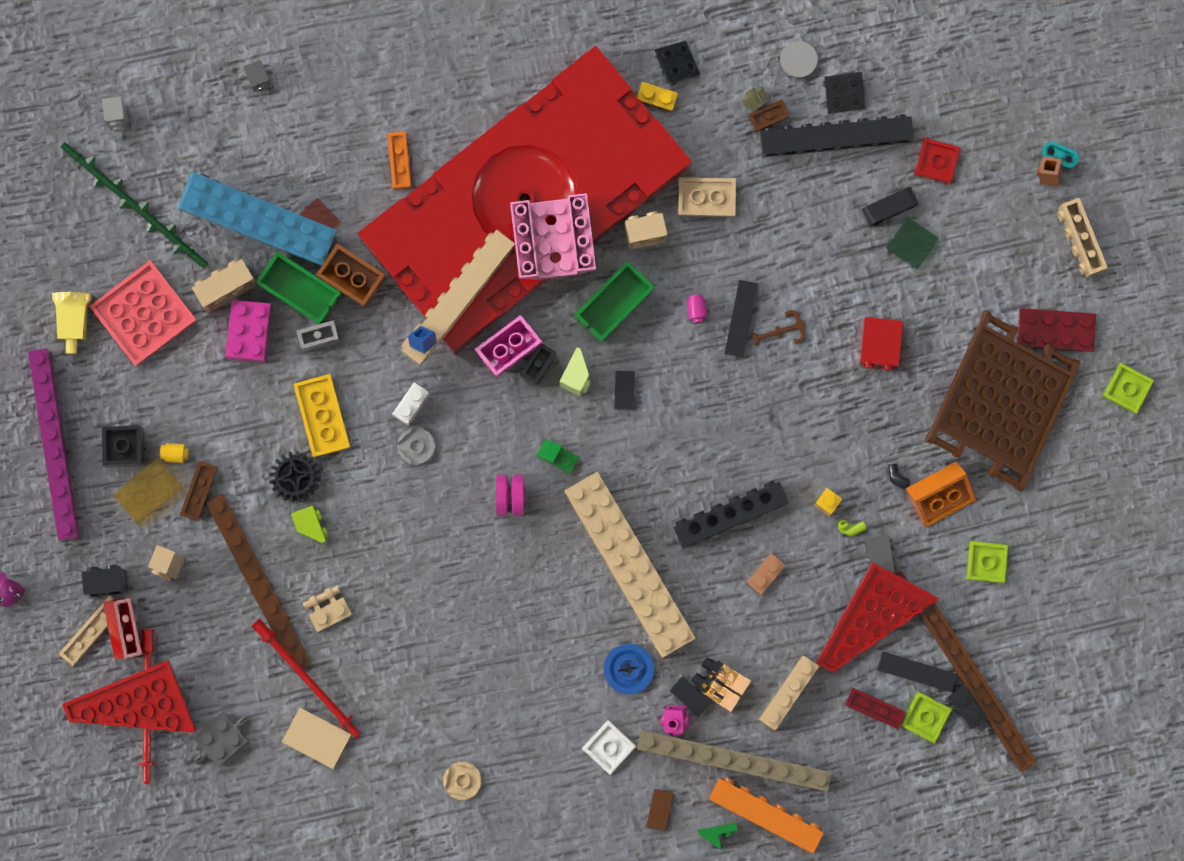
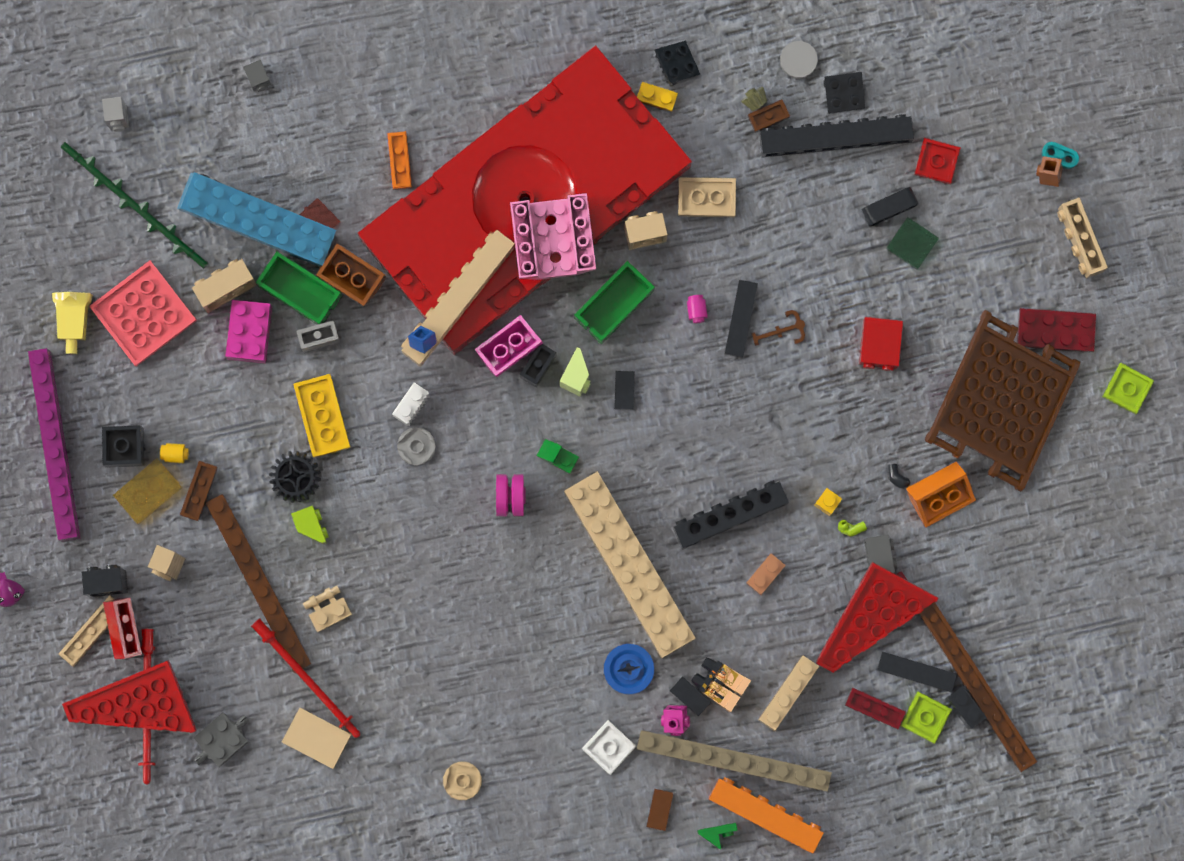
lime tile [966,541,1008,584] -> none

